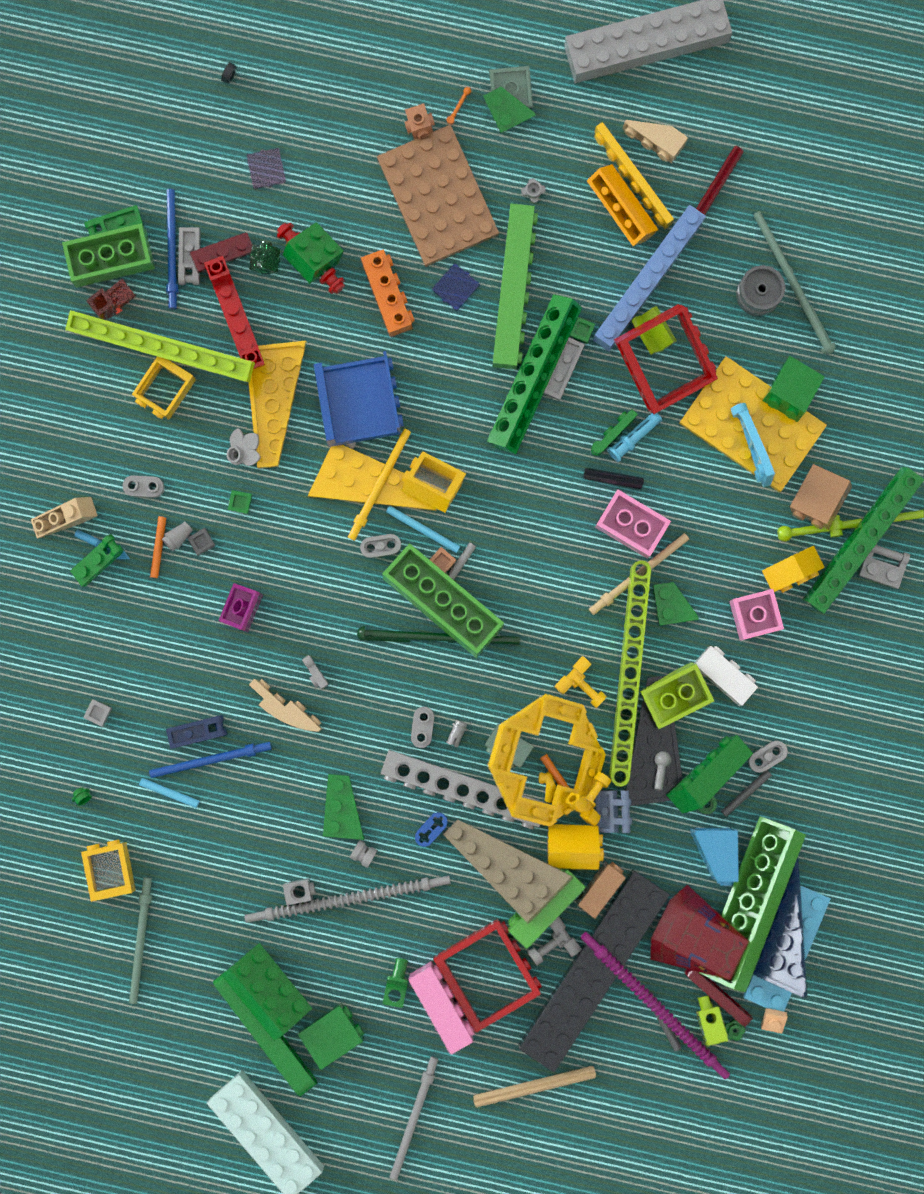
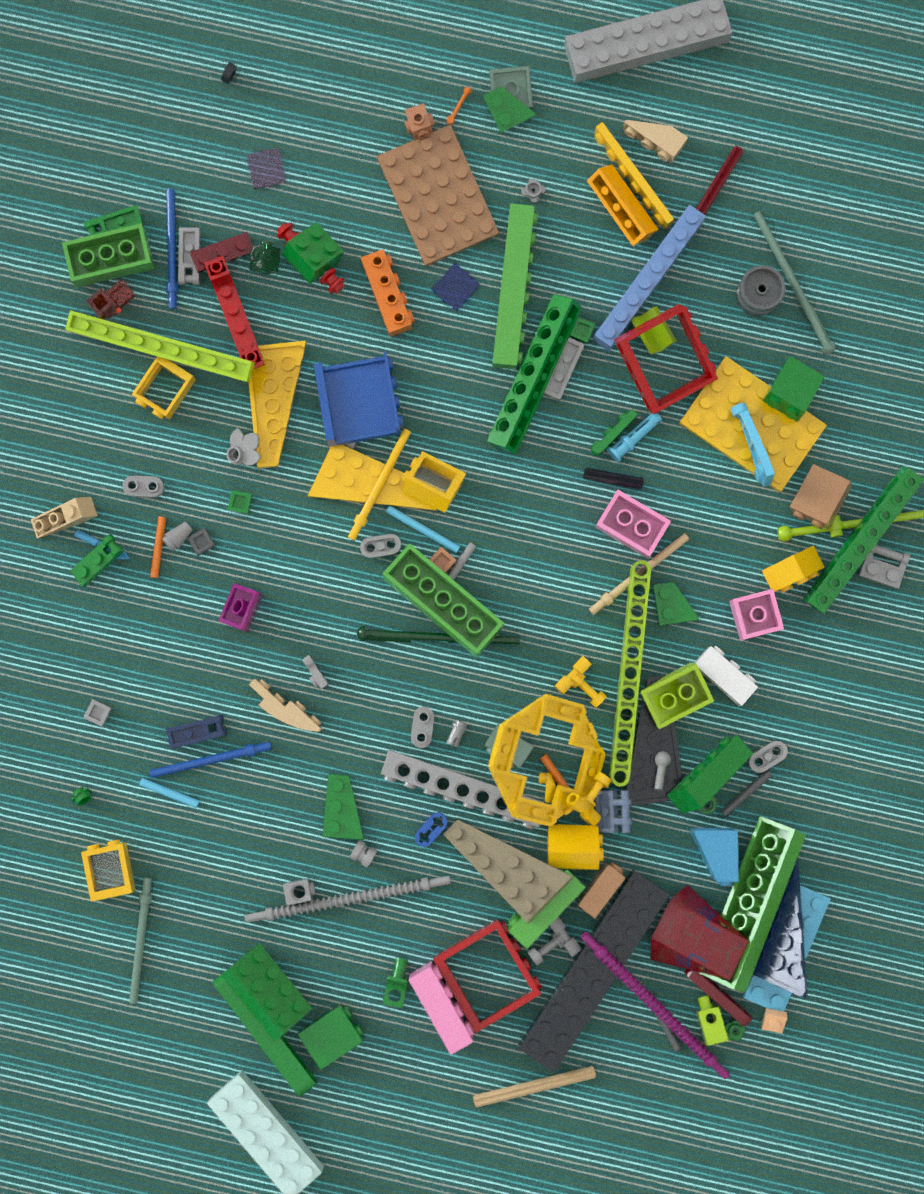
light grey bar [390,1056,439,1180] -> none

